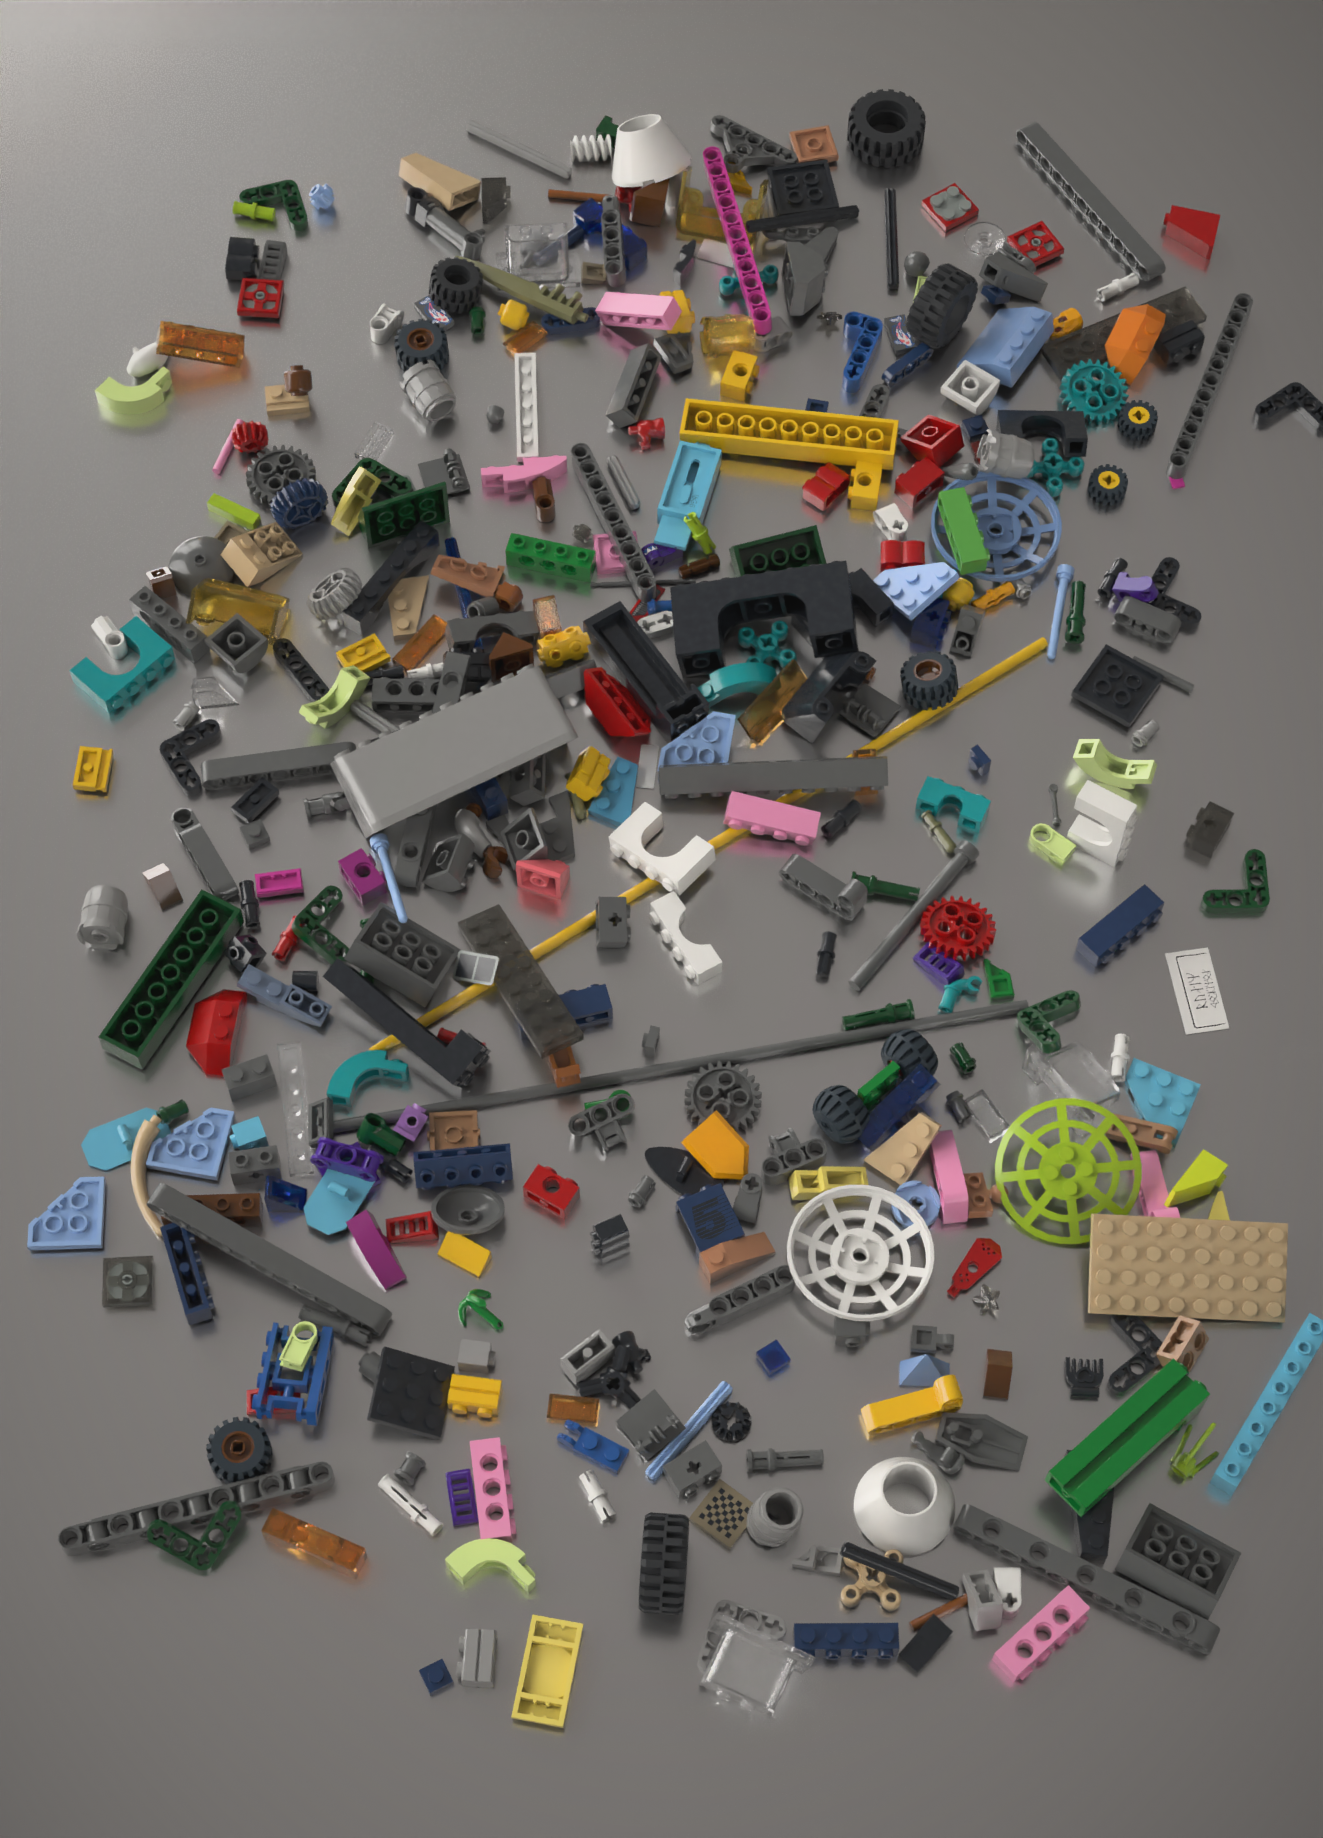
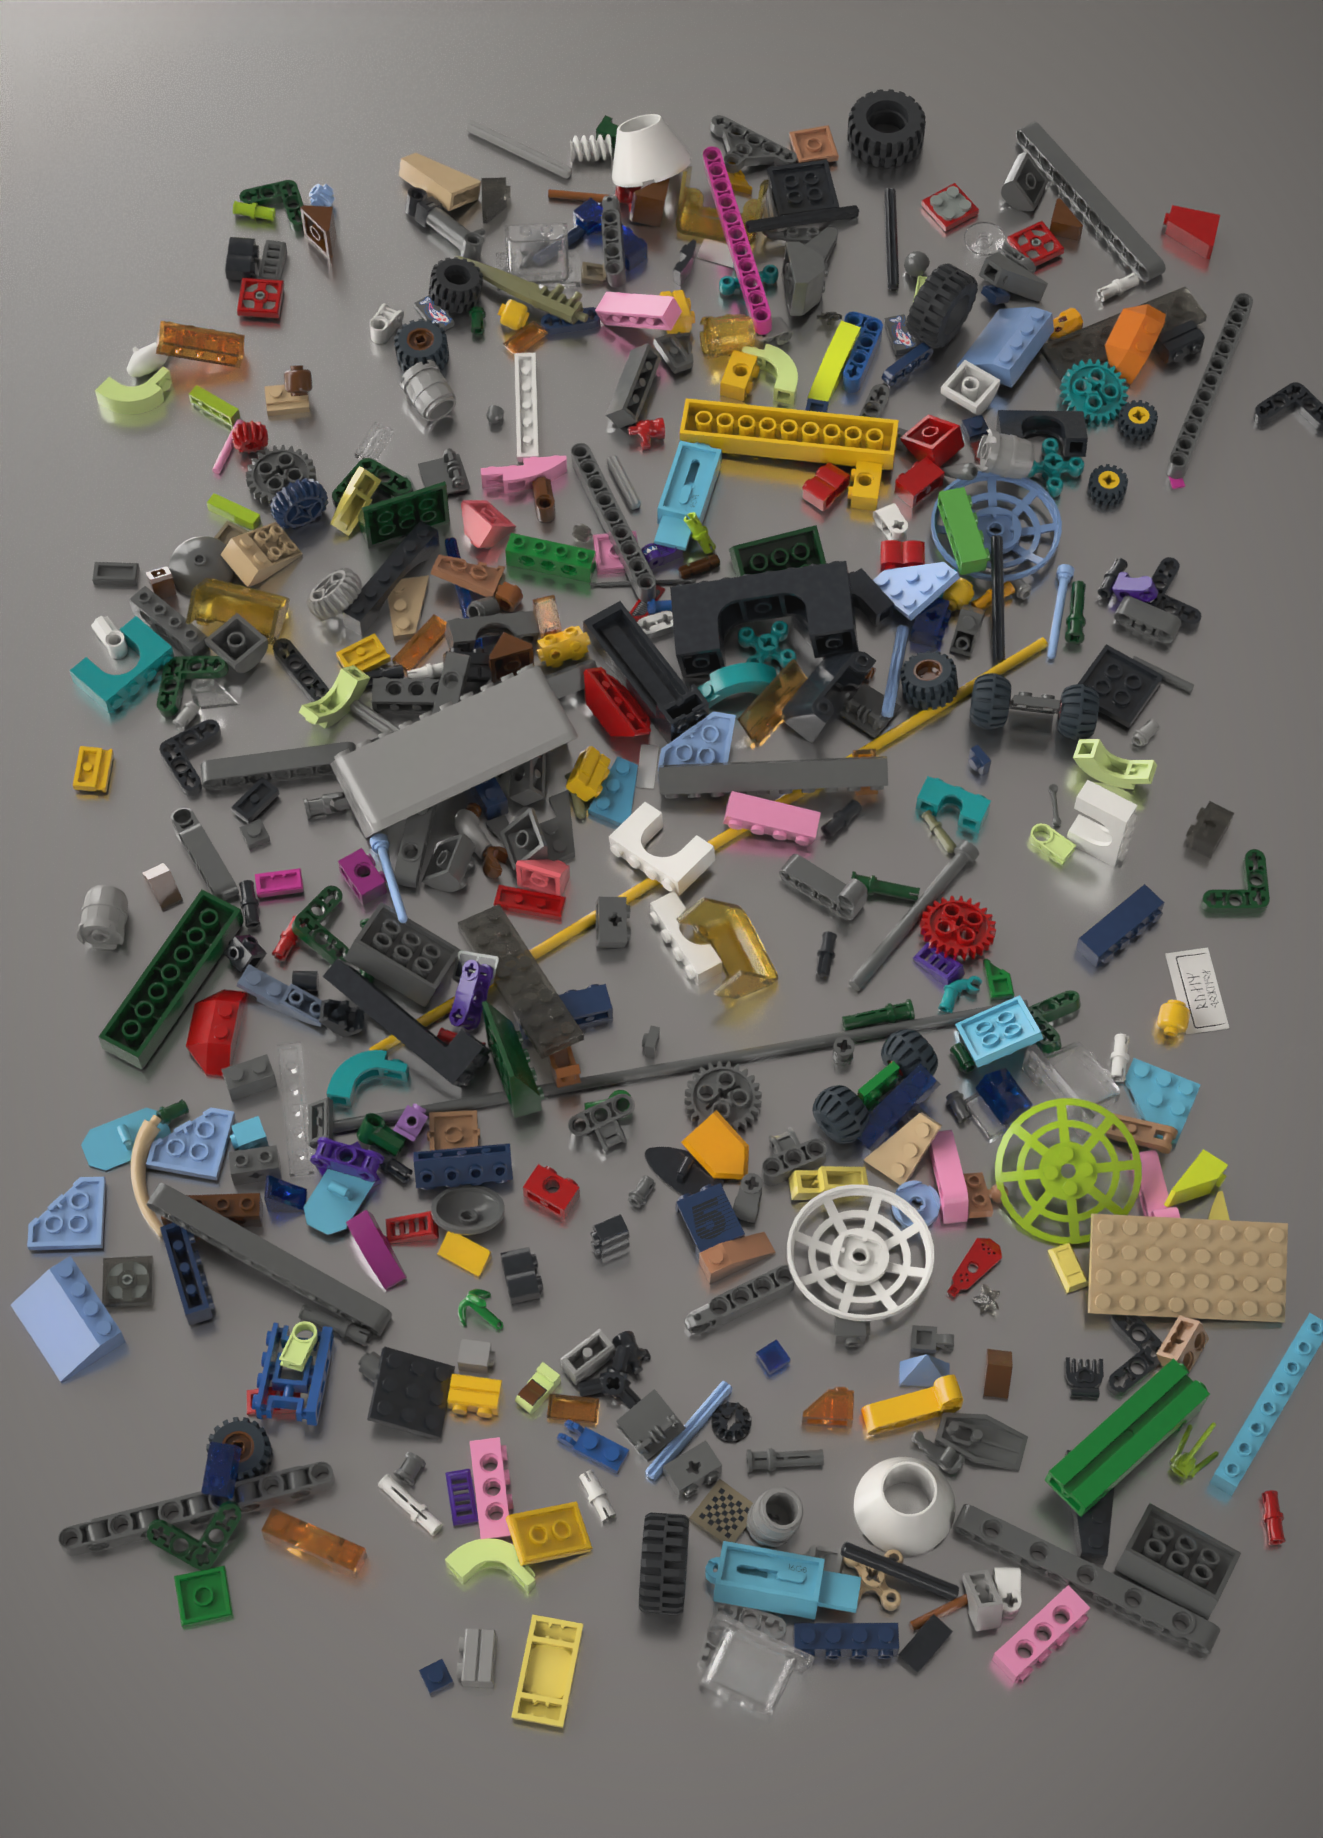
none -> medium blue slope [11,1256,126,1383]
none -> dark grey tile [92,562,140,586]
none -> dark green beam [157,656,229,717]
none -> green tile [174,1565,234,1628]
none -> lime piece [189,385,240,426]
none -> clear blue brick [201,1442,242,1499]
none -> reddish brown slope [300,205,336,259]
none -> black hand [319,999,365,1037]
none -> dark purple piece [449,960,493,1030]
none -> coral slope [461,500,516,548]
none -> dark green slope [482,1001,545,1118]
none -> red tile [493,885,566,921]
none -> black brick [500,1247,544,1304]
none -> yellow tile [505,1501,593,1566]
none -> yellowish green leg [515,1362,561,1414]
none -> clear yellow windscreen [676,897,778,999]
none -> medium azure piece [705,1541,861,1620]
none -> yellowish green arch [742,344,798,405]
none -> clear orange slope [802,1387,854,1427]
none -> neon yellow slope [807,320,861,402]
none -> dark grey bush [832,1036,855,1066]
none -> light blue axle [881,625,909,718]
none -> medium azure plate [955,995,1043,1068]
none -> black plate [970,673,1099,740]
none -> clear blue brick [975,1067,1033,1125]
none -> black axle [991,535,1005,663]
none -> dark grey brick [1001,152,1048,211]
none -> light yellow tile [1048,1243,1089,1294]
none -> reddish brown slope [1050,198,1083,241]
none -> yellow head [1157,1000,1190,1036]
none -> red pin [1261,1490,1286,1545]

